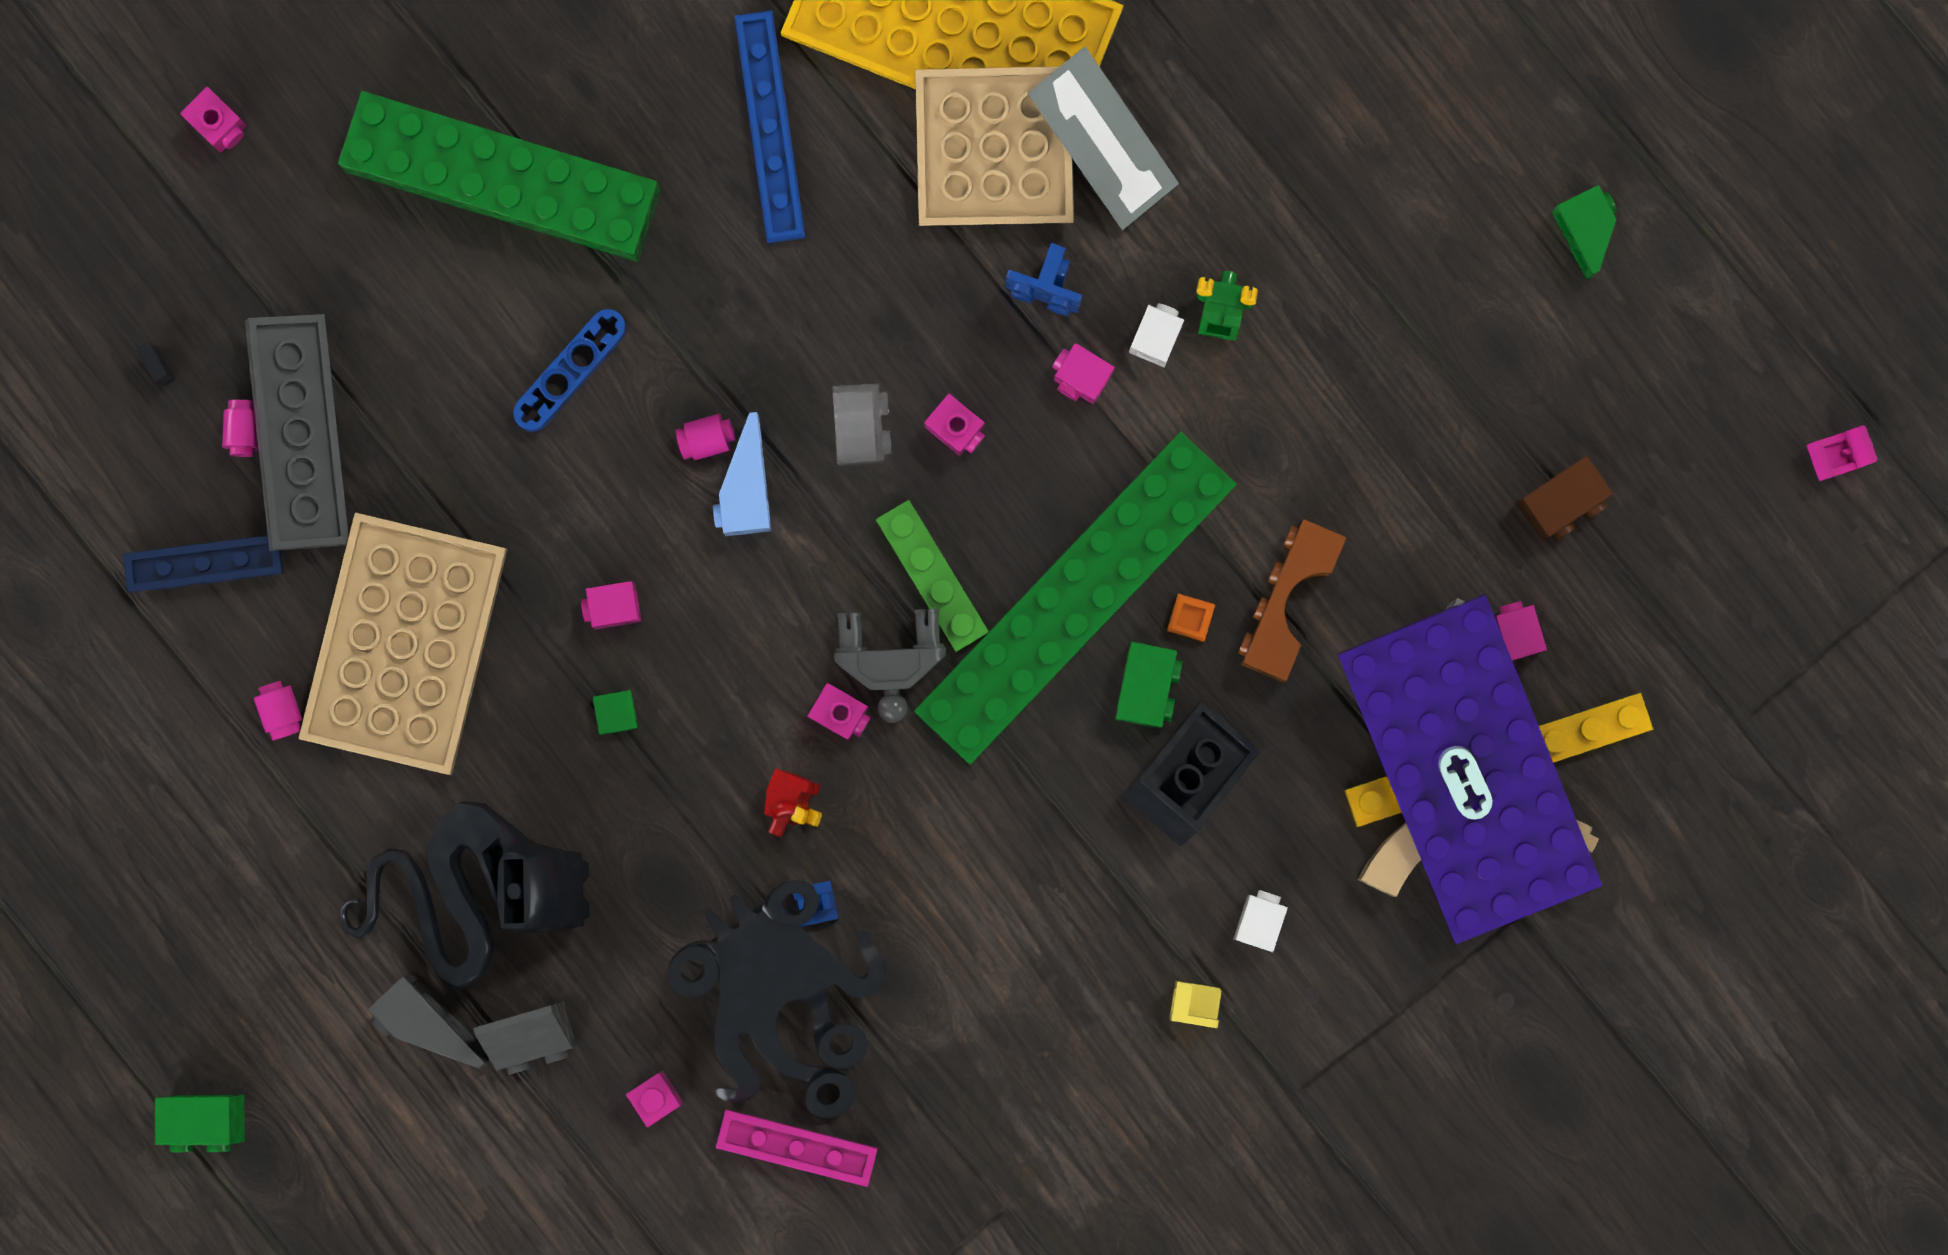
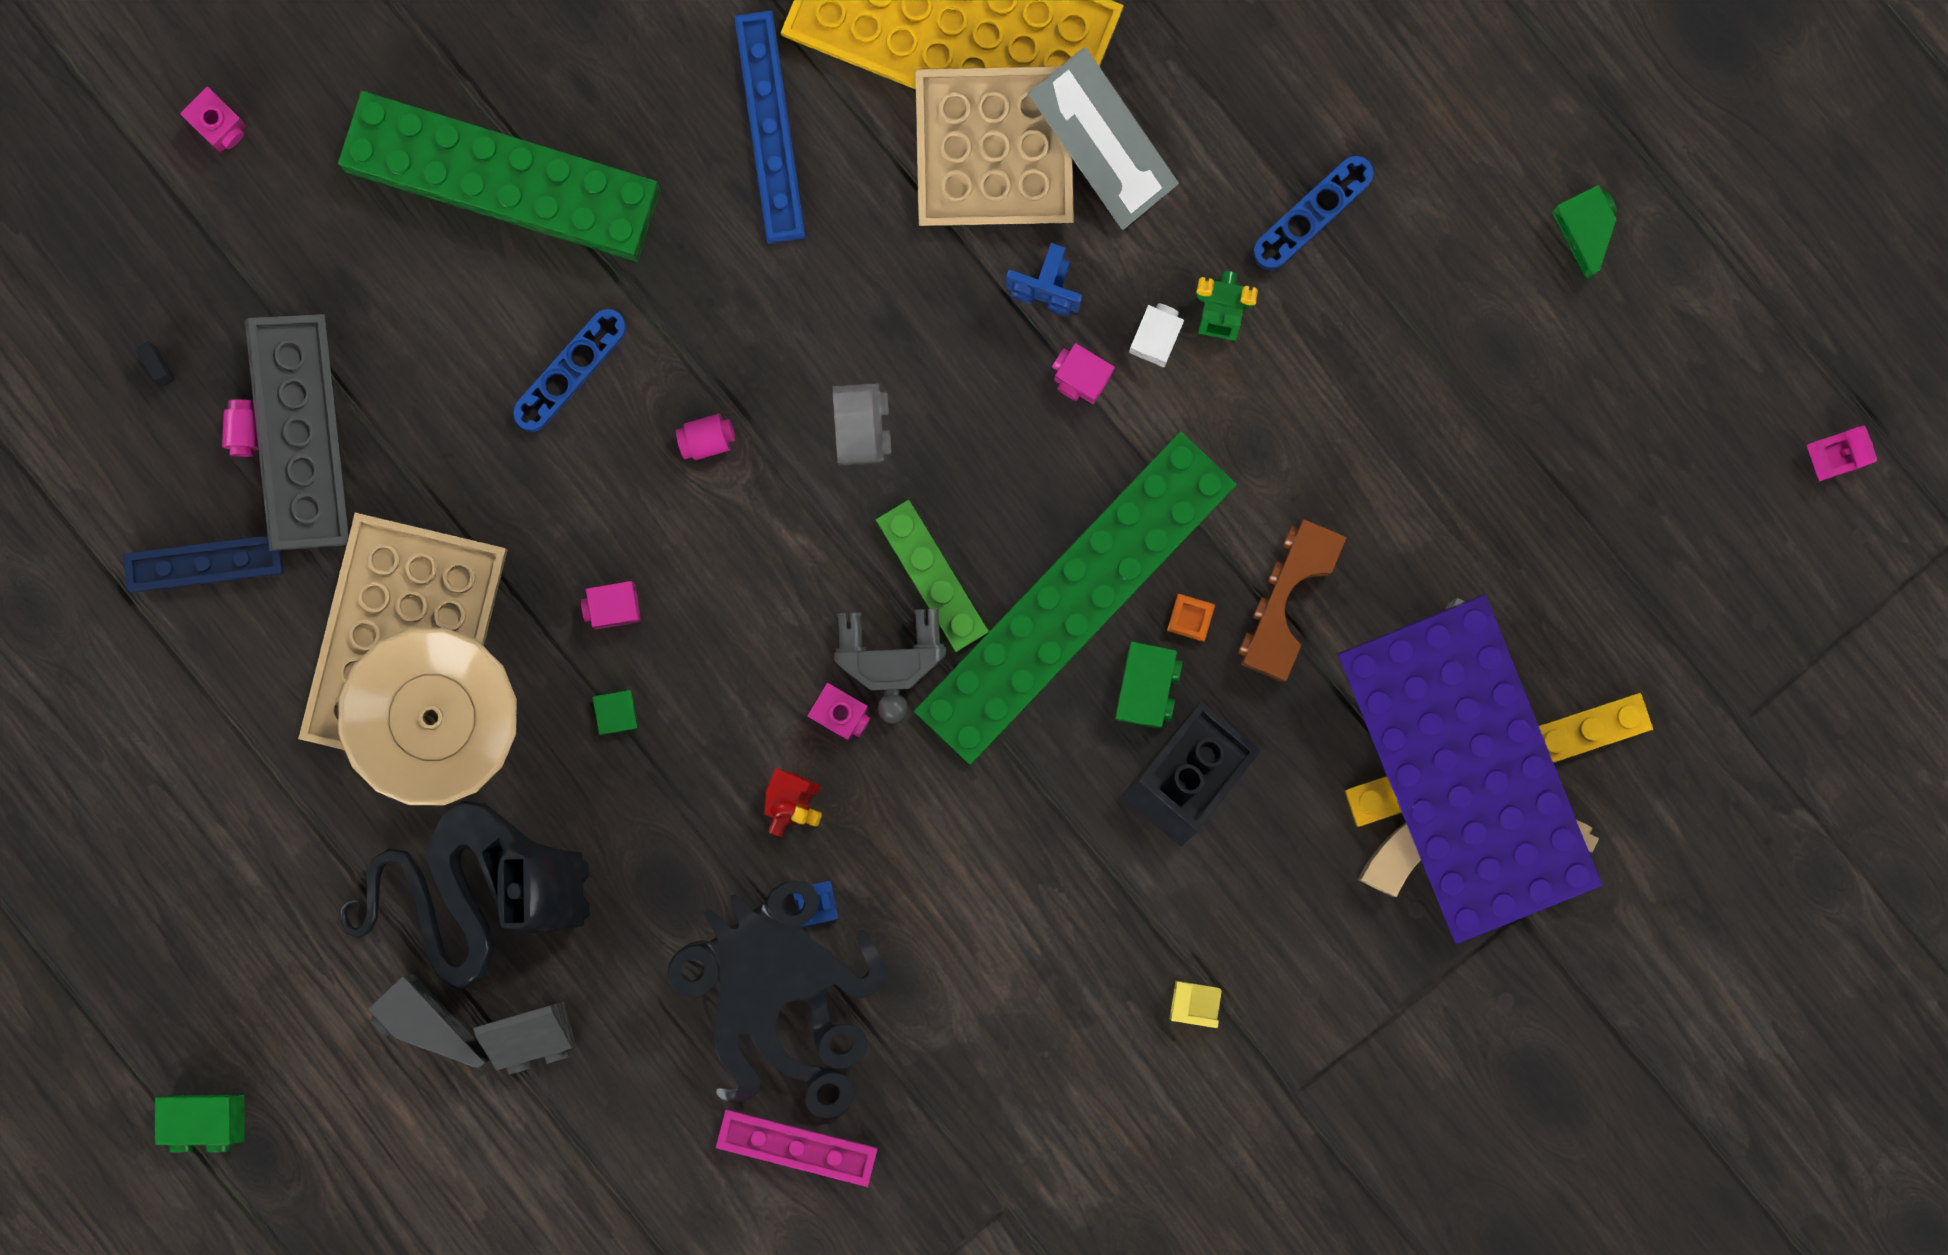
dark pink brick [253,681,303,741] -> none
dark pink brick [626,1071,684,1127] -> none
light blue slope [713,412,772,536] -> none
dark pink brick [924,393,986,456] -> none
white brick [1233,890,1288,952] -> none
light aqua beam [1438,746,1493,820] -> none
dark pink brick [1495,601,1547,661] -> none
reddish brown brick [1517,456,1613,541] -> none
none -> tan dish [338,628,517,805]
none -> blue beam [1253,156,1374,271]

